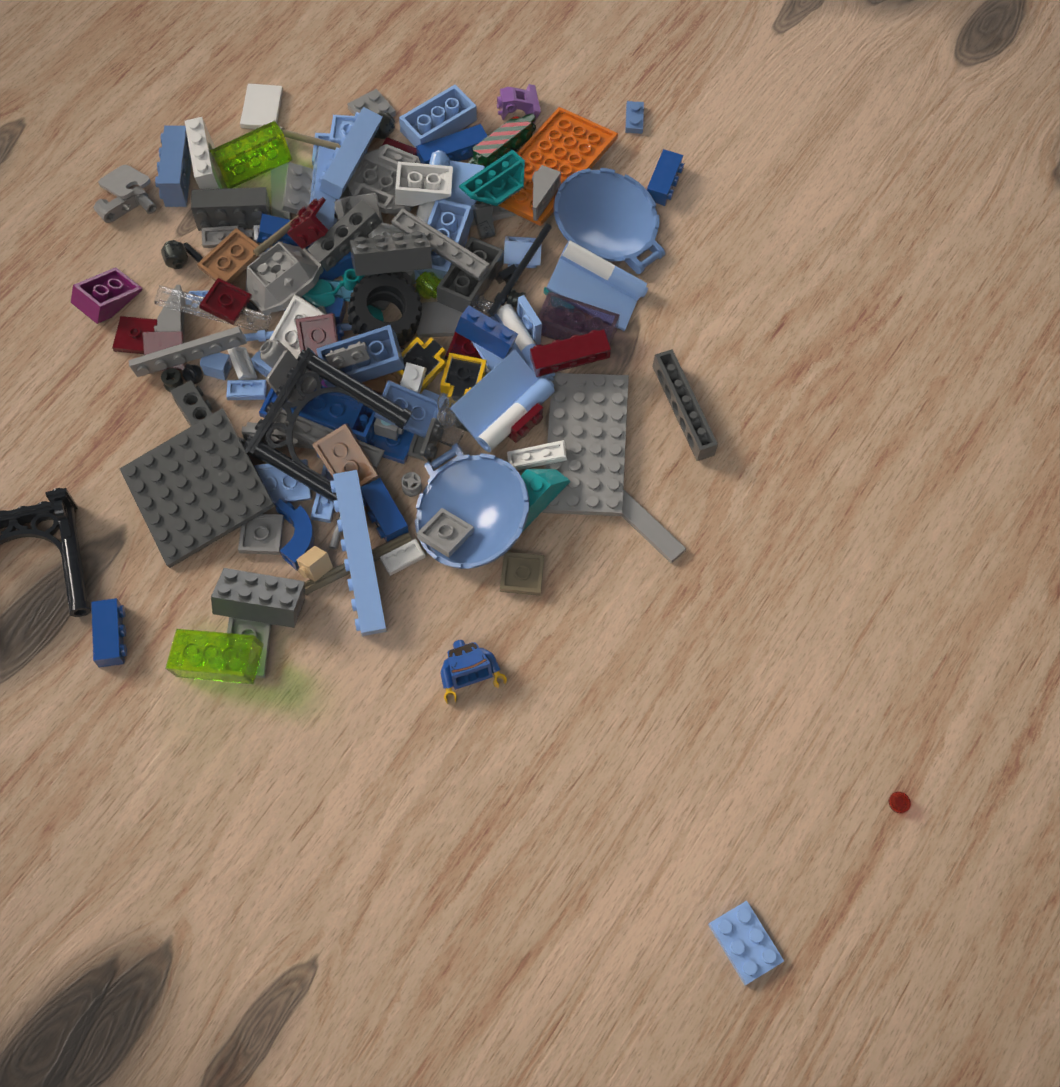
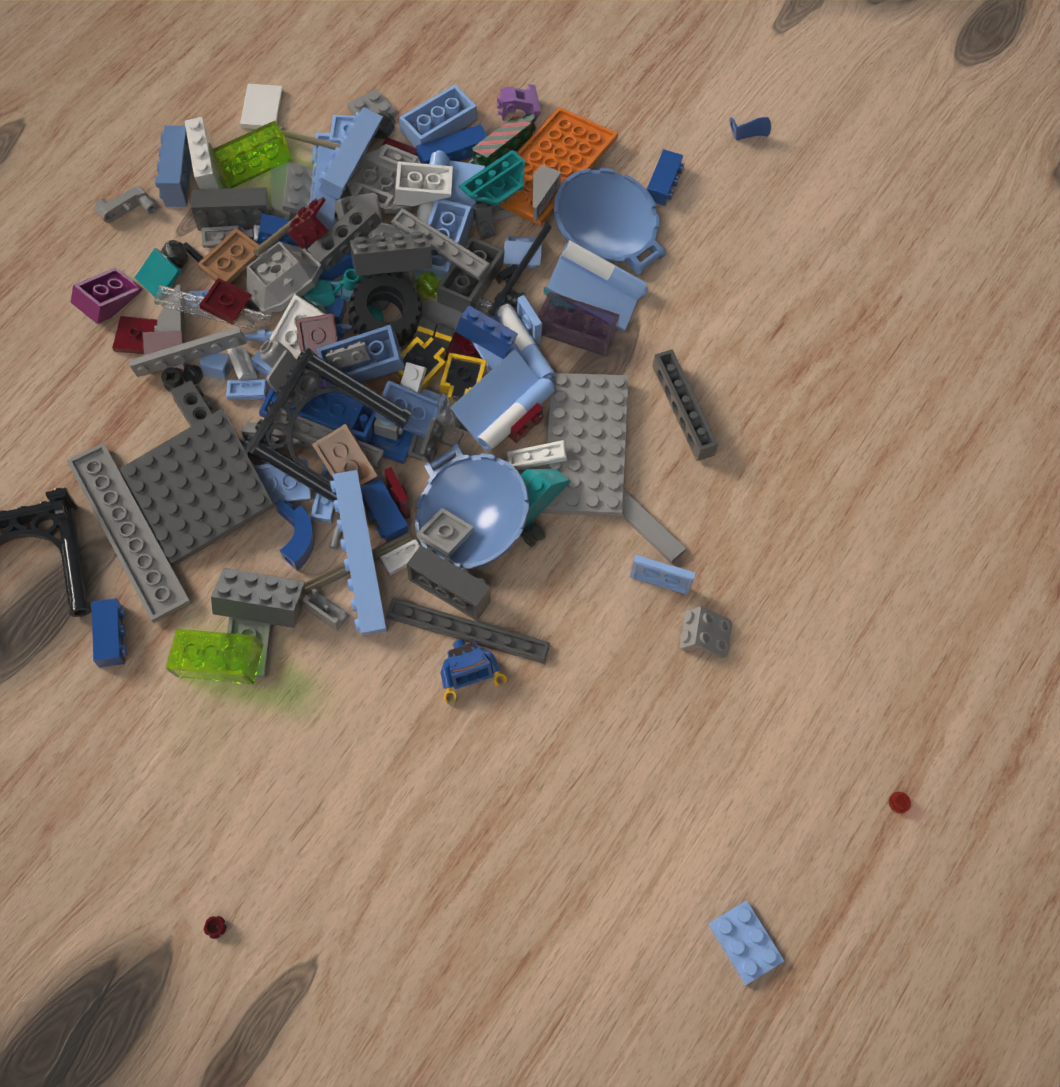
light grey piece [98,165,151,199] -> none
light grey plate [238,514,284,555] -> none
tan brick [296,546,333,582] -> none
light grey wheel [401,472,422,497] -> none
dark tan plate [500,552,545,596] -> none
dark red brick [530,329,611,377] -> none
medium blue plate [625,101,644,134] -> none
none -> light grey plate [67,443,191,623]
none -> teal tile [134,248,182,301]
none -> dark red plate [204,916,227,939]
none -> light grey hinge [302,589,350,631]
none -> dark red plate [384,467,411,519]
none -> dark grey tile [386,598,550,664]
none -> dark grey brick [407,545,490,621]
none -> pearl dark grey hips [415,318,455,353]
none -> pearl dark grey wheel [521,522,545,547]
none -> light blue tile [630,555,695,595]
none -> light grey bracket [679,606,732,658]
none -> blue piece [729,117,771,140]

